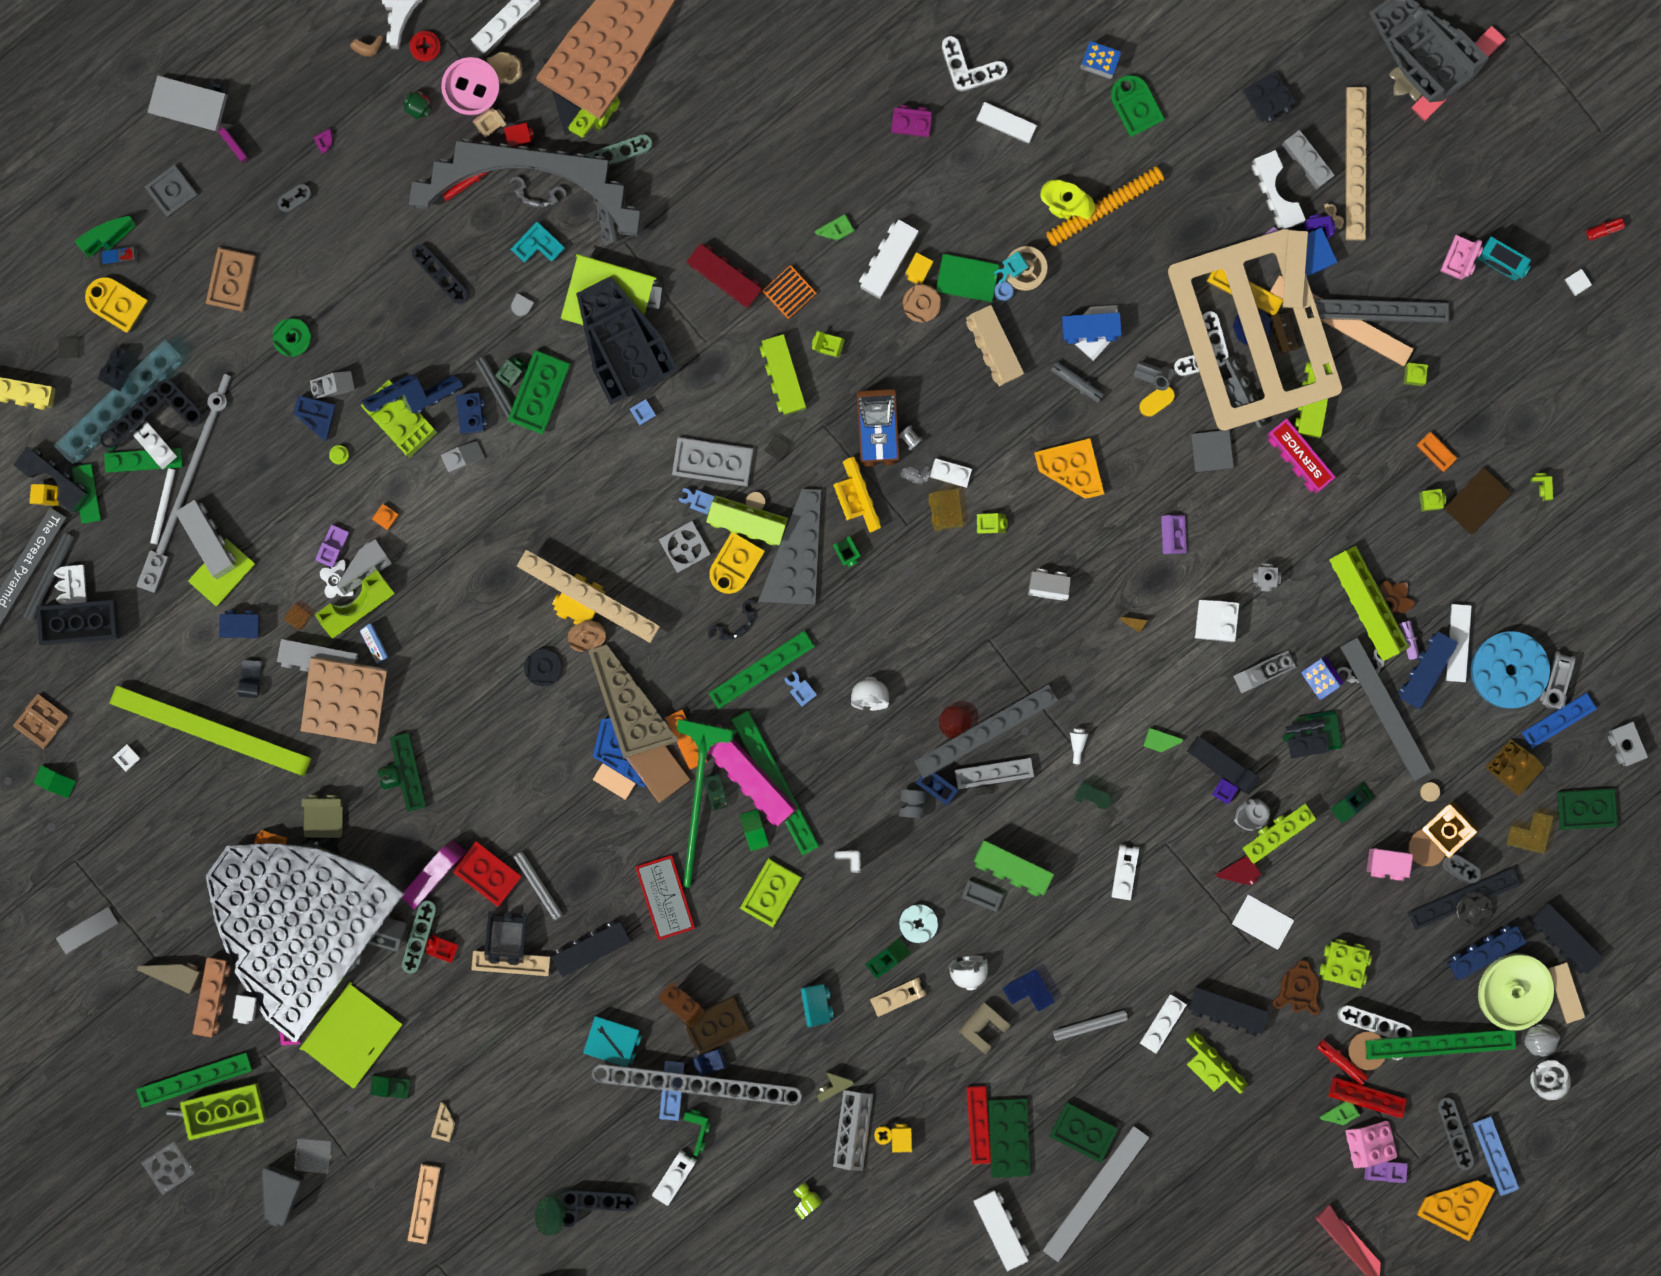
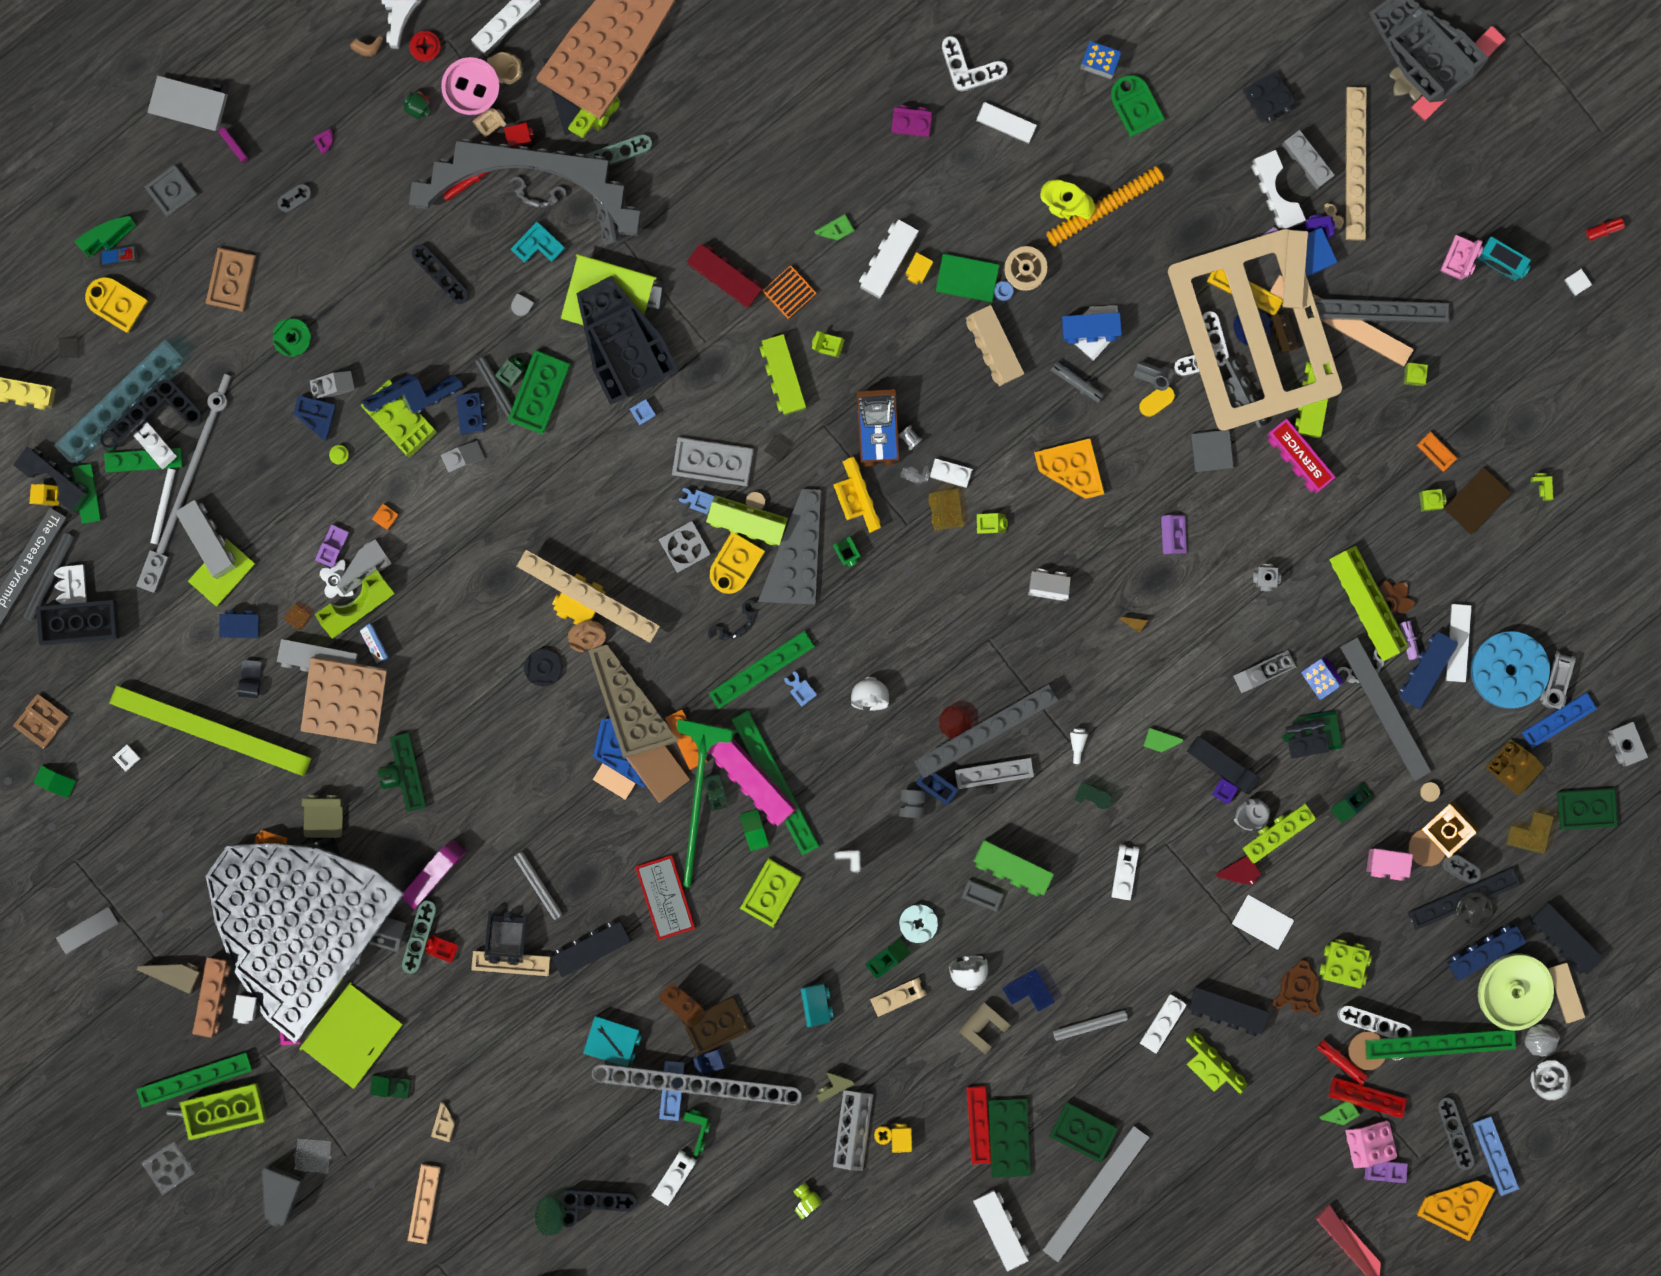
black plate [97,346,131,391] -> none
red plate [453,841,522,907] -> none
medium nougat tile [903,284,941,322] -> none
teal plate [994,251,1030,283] -> none
white slope [1195,600,1239,642] -> none

